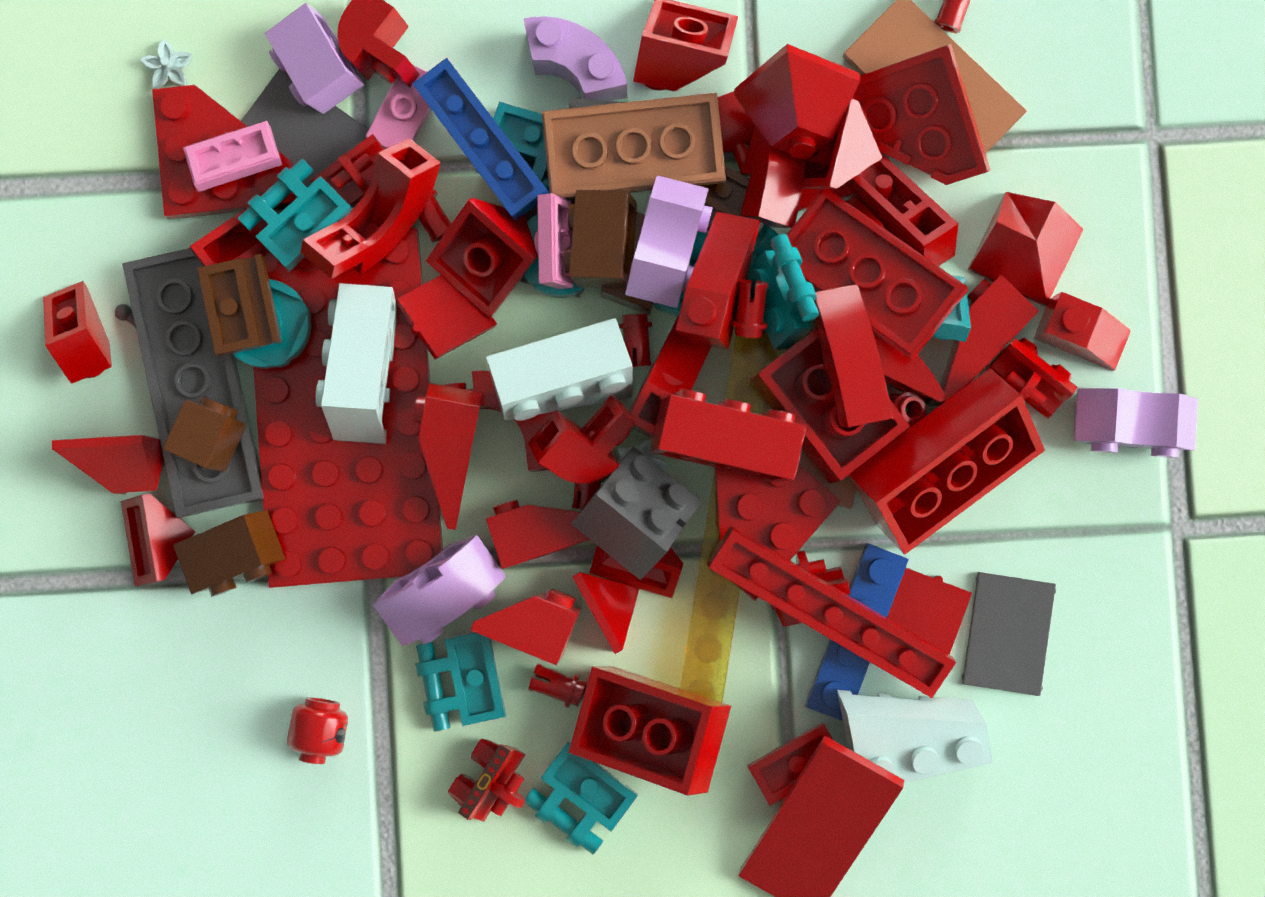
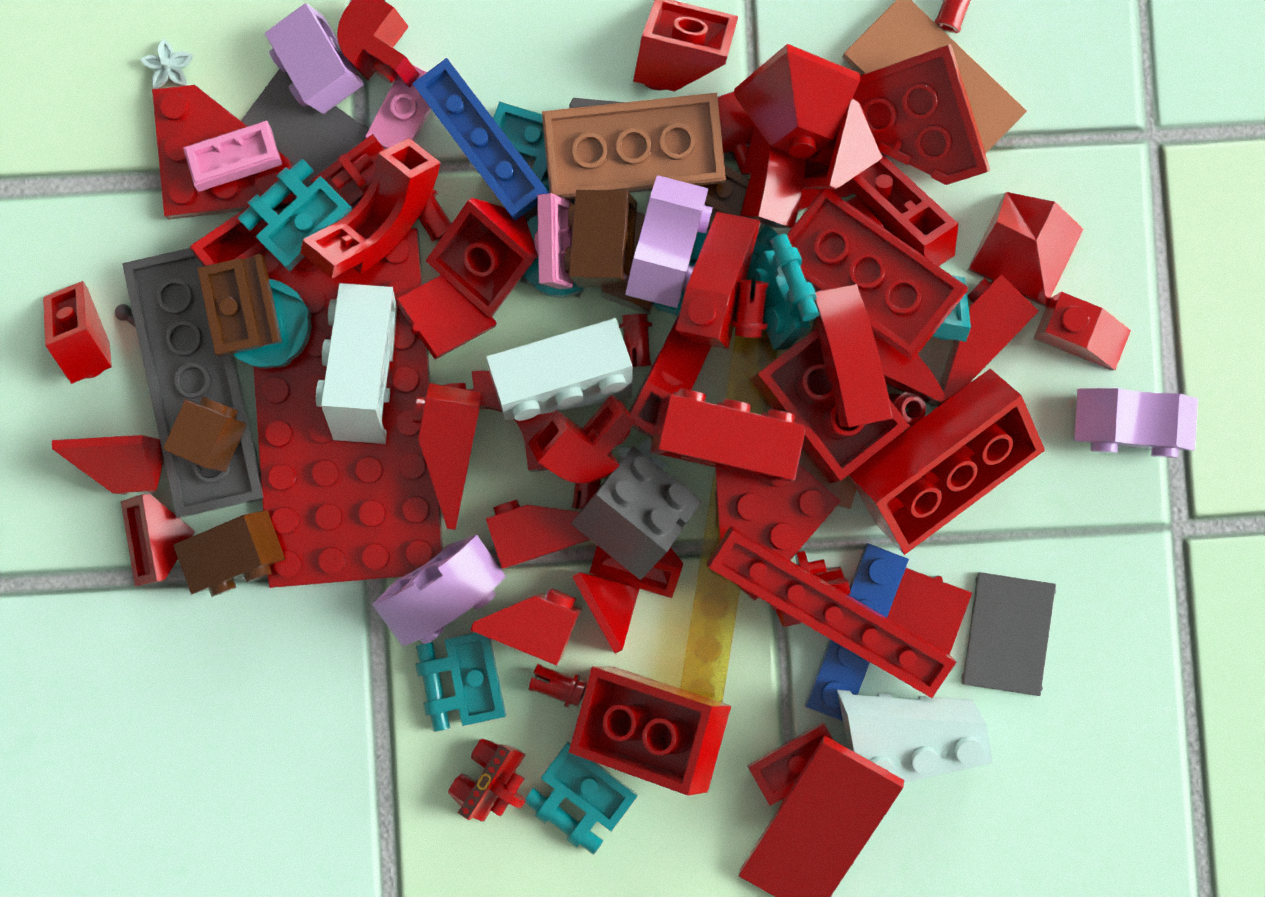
red head [287,697,348,764] -> none
lavender brick [523,16,628,101] -> none
red hips [986,337,1077,419] -> none

